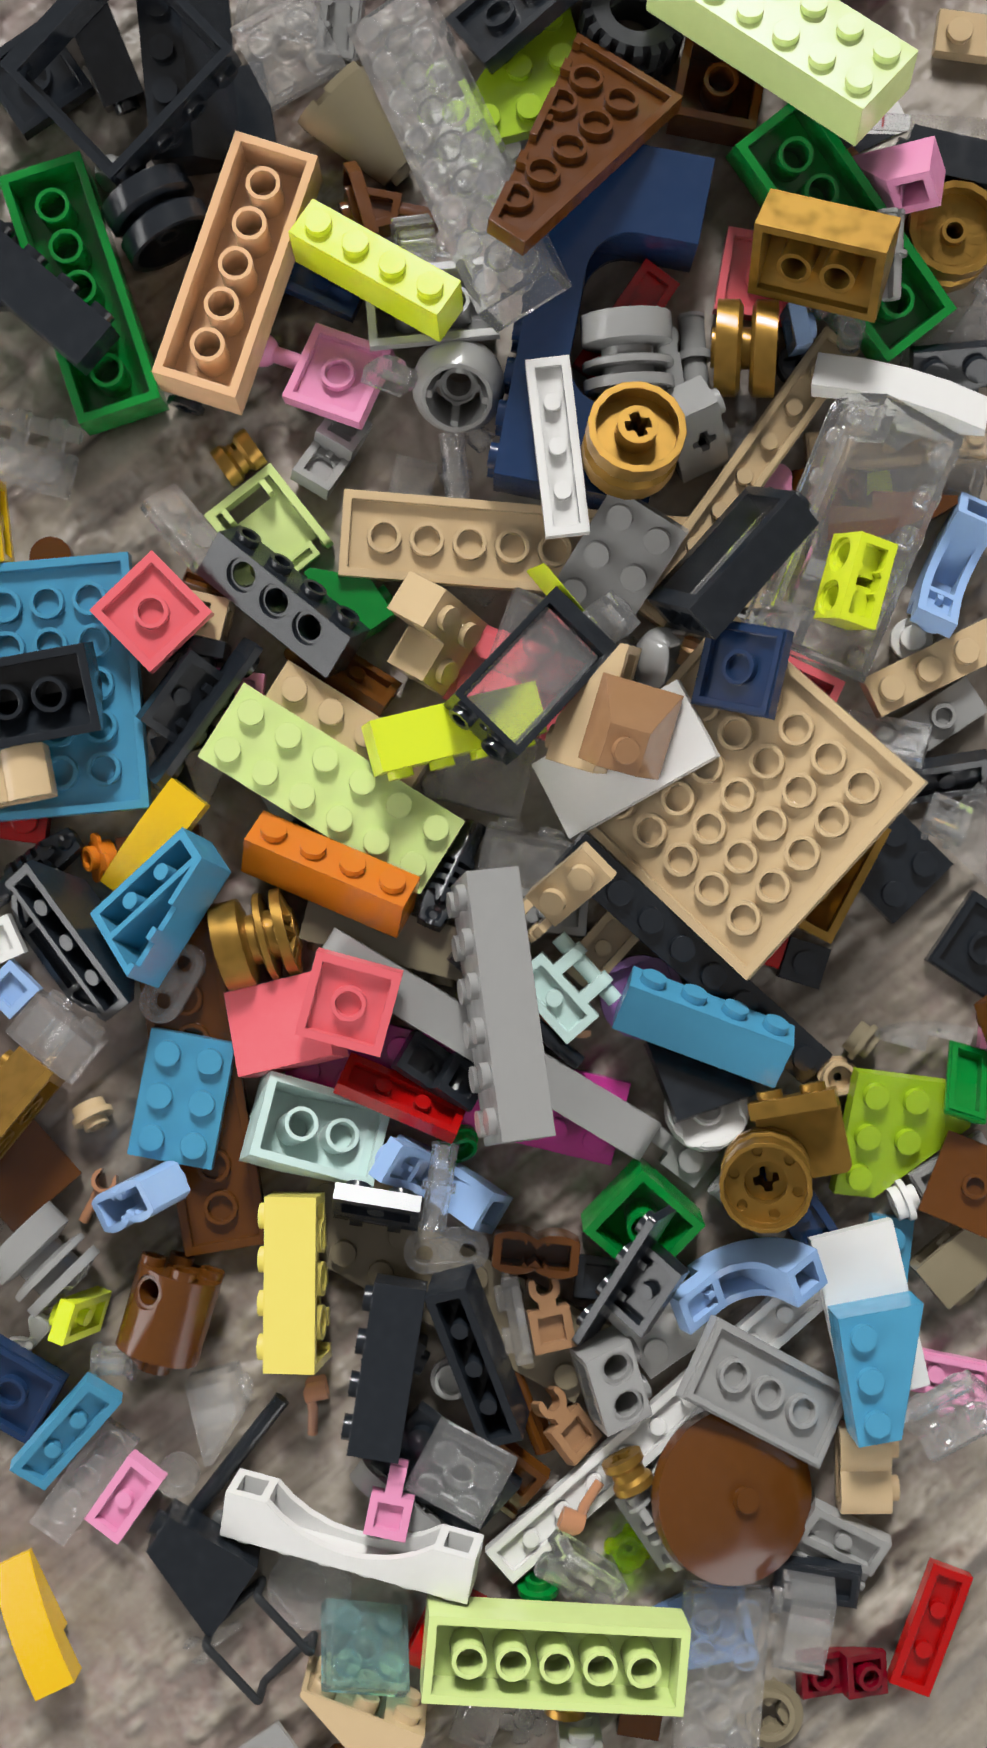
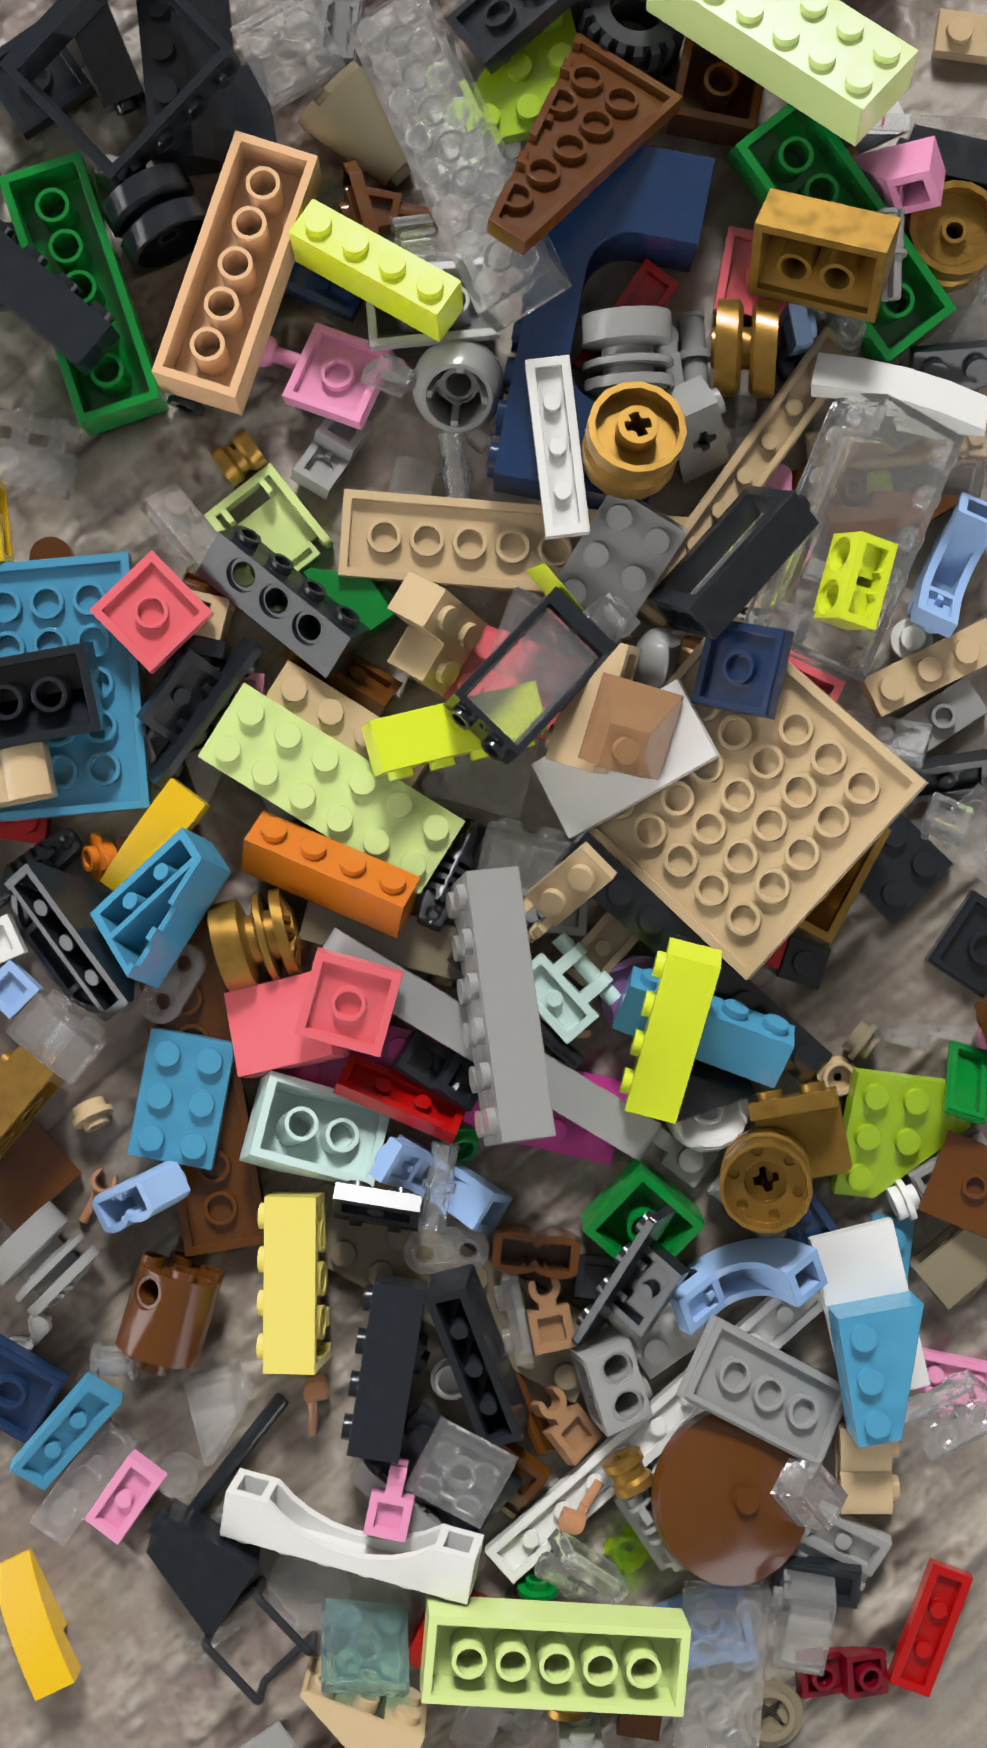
neon yellow plate [48,1286,112,1346] -> none
none -> neon yellow brick [619,937,722,1124]
none -> clear brick [770,1458,848,1532]

